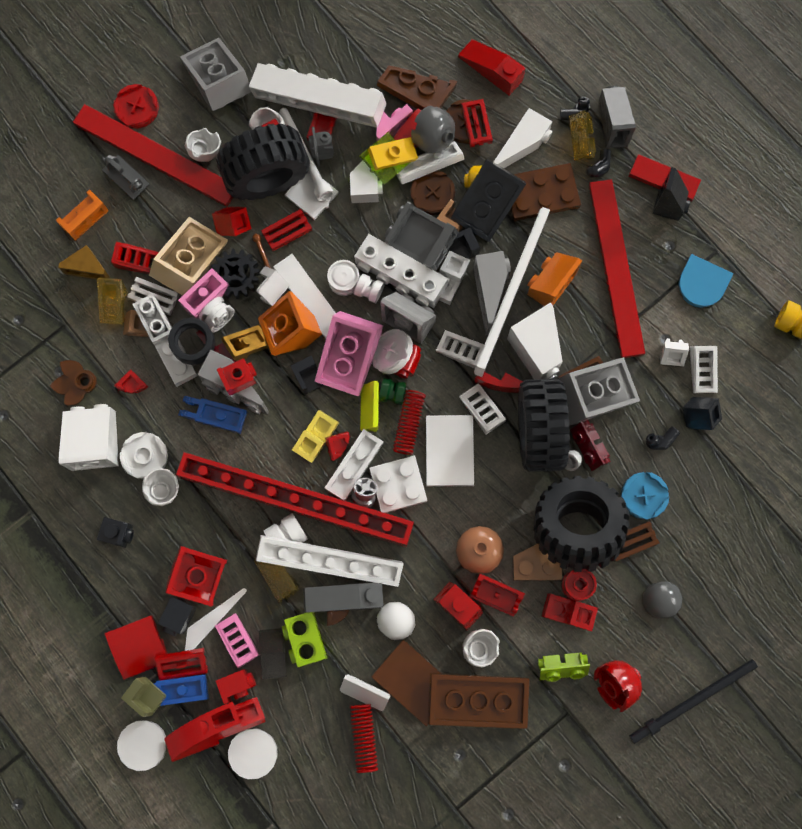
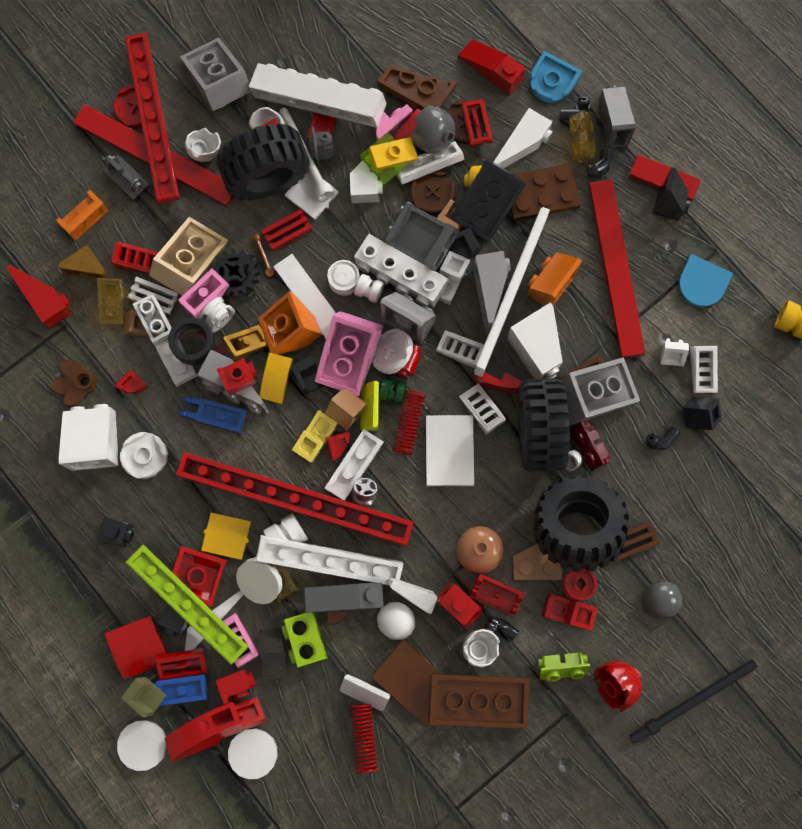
white hair [142,468,179,506] -> none
red panel [212,207,251,236] -> none
white panel [256,266,290,306] -> none
white plate [369,455,427,513] -> none
dark azure tile [621,472,669,520] -> none
none -> red slope [6,265,72,328]
none -> red tile [124,33,180,204]
none -> lime tile [125,545,249,665]
none -> yellow piece [201,513,251,560]
none -> white tile [236,557,283,604]
none -> yellow slope [260,352,293,404]
none -> medium nougat panel [325,388,366,430]
none -> white slope [387,577,437,614]
none -> black arm [485,616,519,641]
none -> dark azure tile [530,51,583,103]

